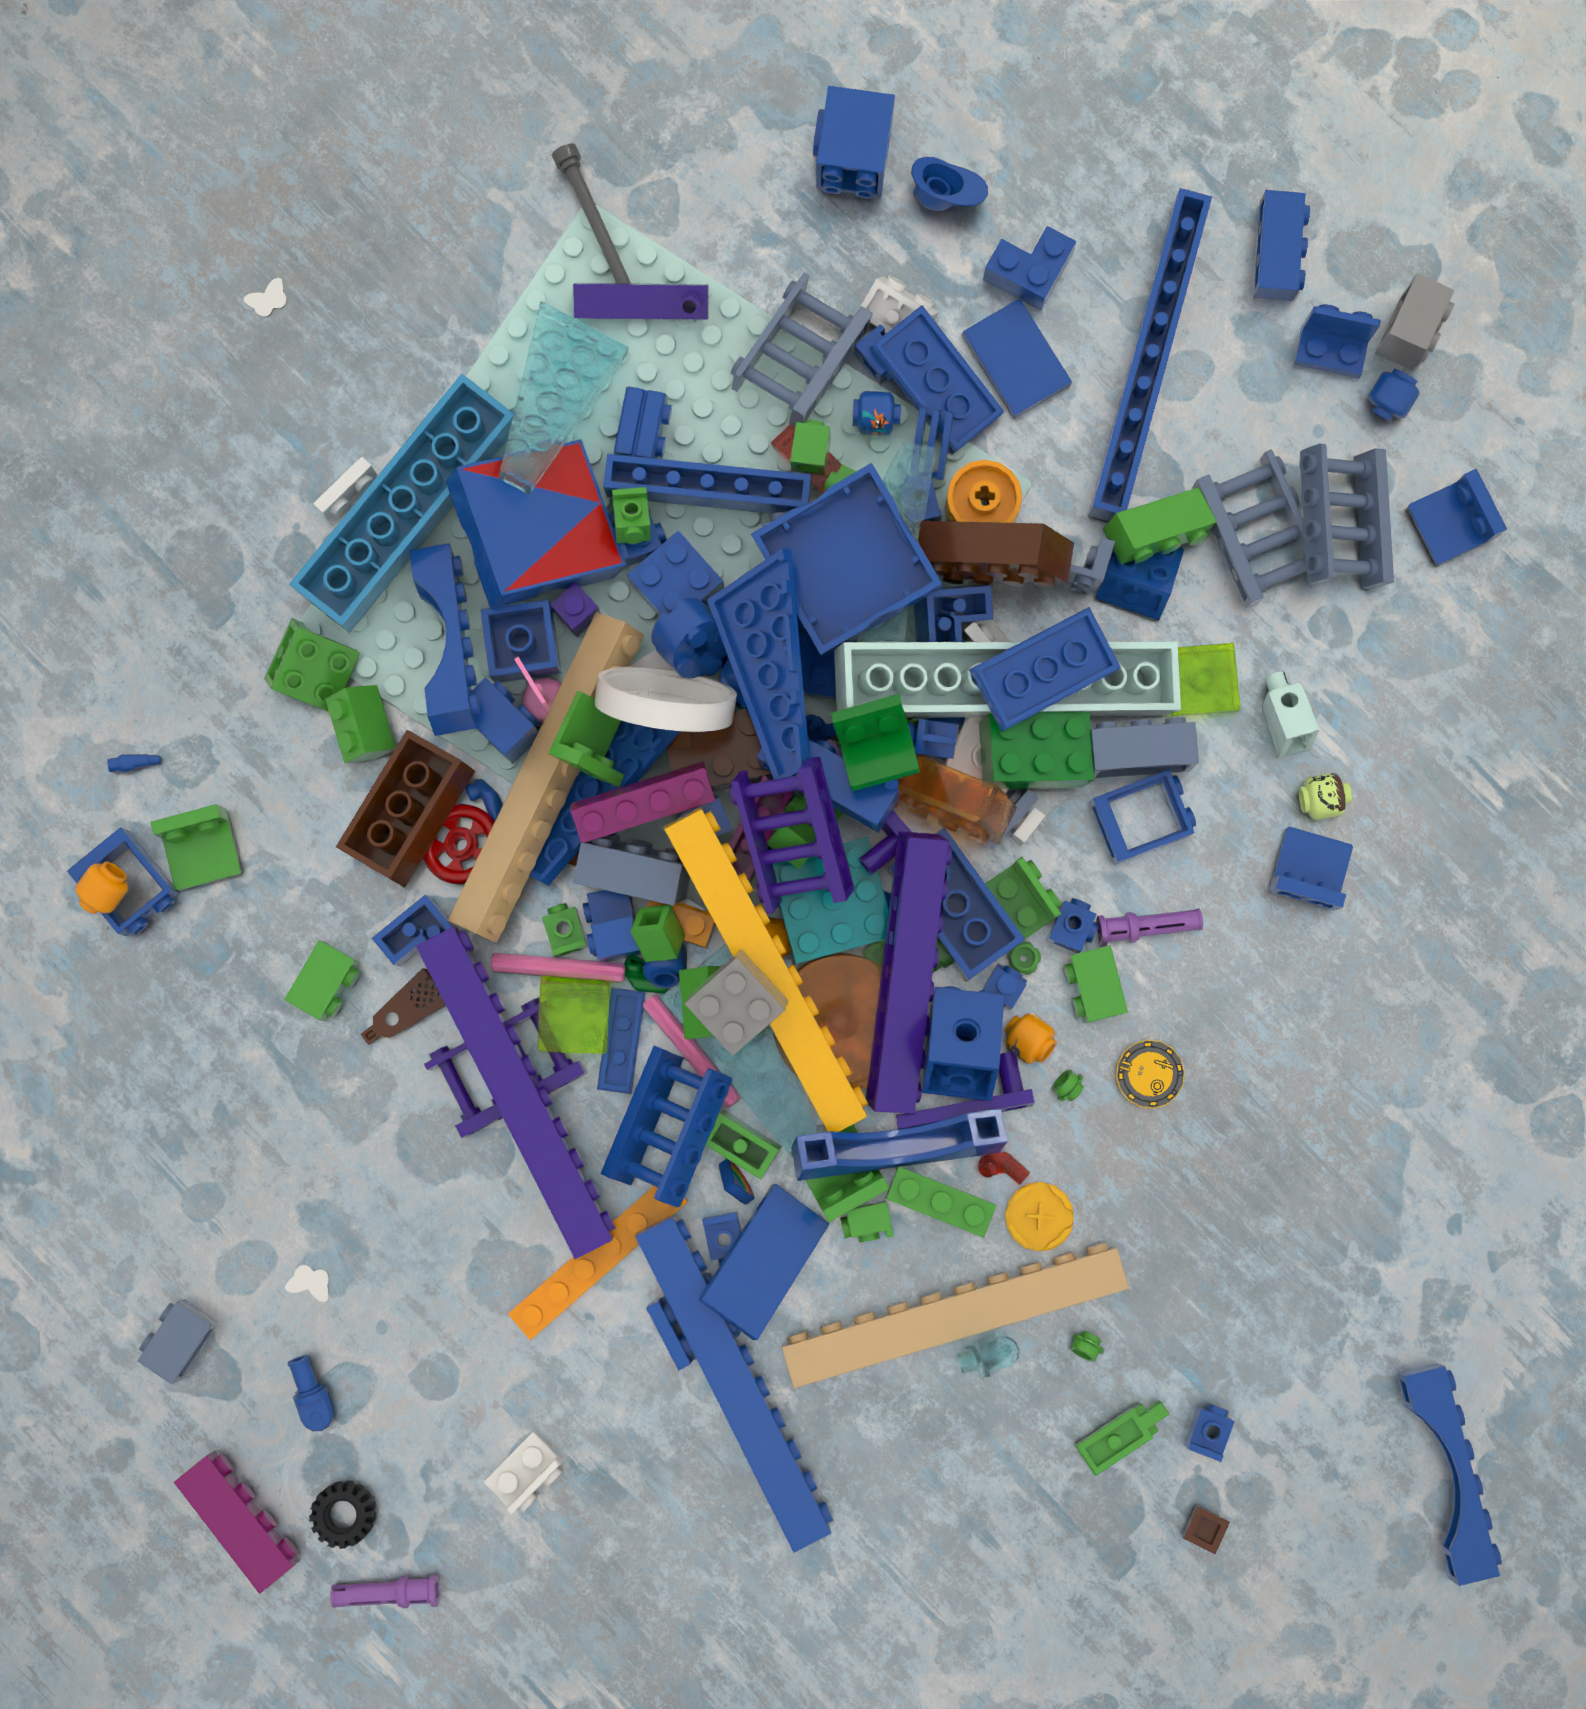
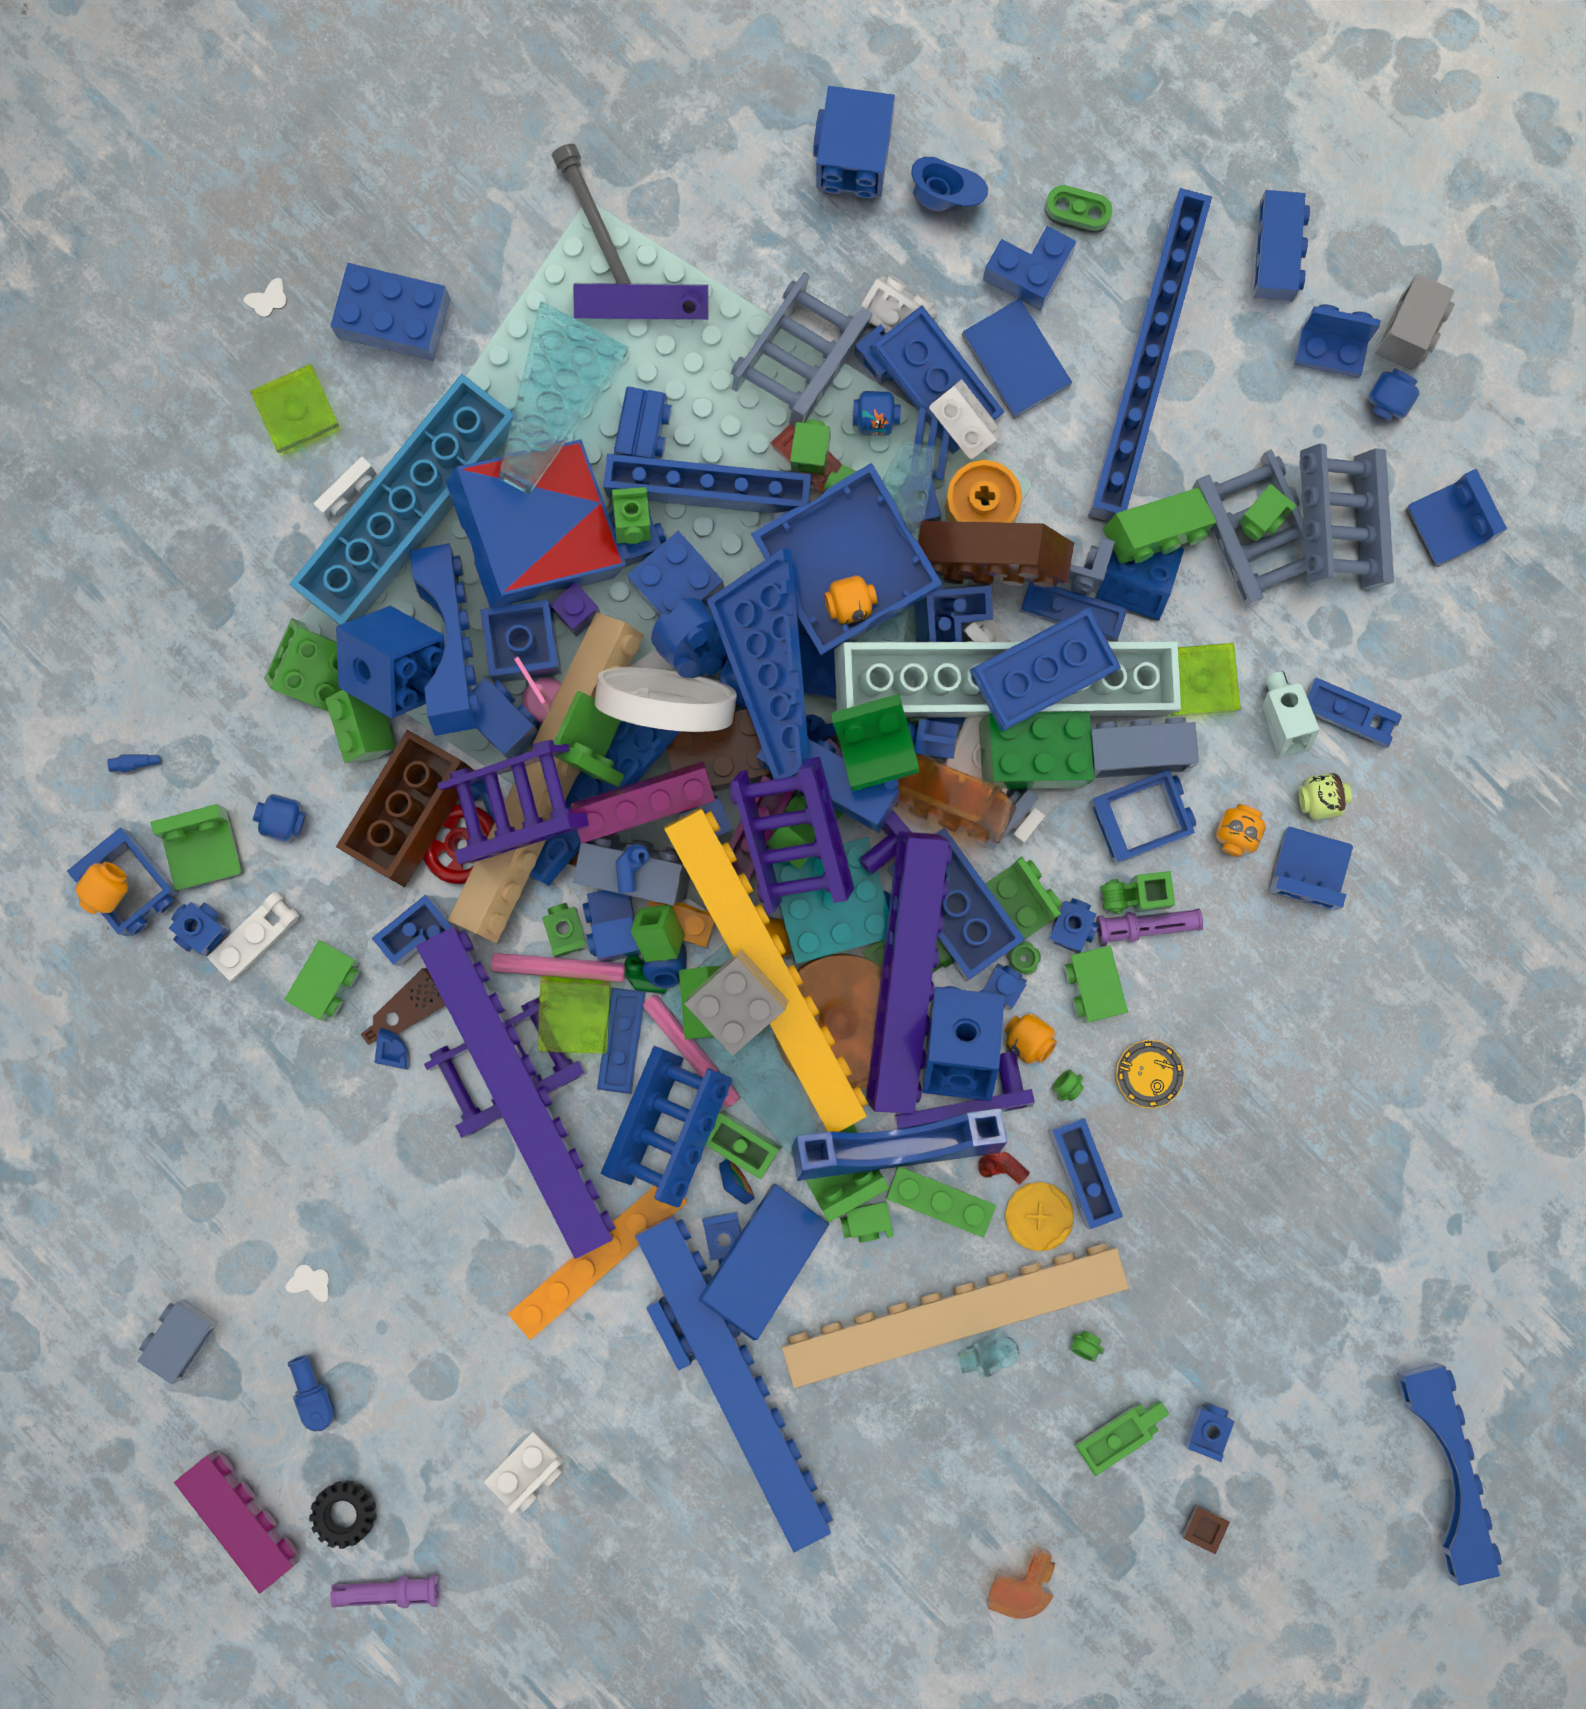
none -> blue brick [168,902,229,956]
none -> white plate [207,891,301,982]
none -> clear neon green plate [250,364,340,453]
none -> blue head [253,794,306,843]
none -> blue brick [330,263,451,361]
none -> blue brick [336,605,445,718]
none -> blue tile [374,1028,410,1070]
none -> dark purple fence [437,740,589,864]
none -> blue arm [616,844,649,893]
none -> light orange head [824,575,878,625]
none -> white bracket [929,379,1003,459]
none -> clear orange brick [986,1546,1055,1619]
none -> blue tile [1020,582,1127,642]
none -> bright green plate [1046,185,1113,231]
none -> blue brick [1049,1118,1123,1229]
none -> bright green brick [1100,871,1175,914]
none -> light orange head [1216,804,1266,857]
none -> bright green brick [1239,484,1297,541]
none -> blue plate [1307,677,1402,748]

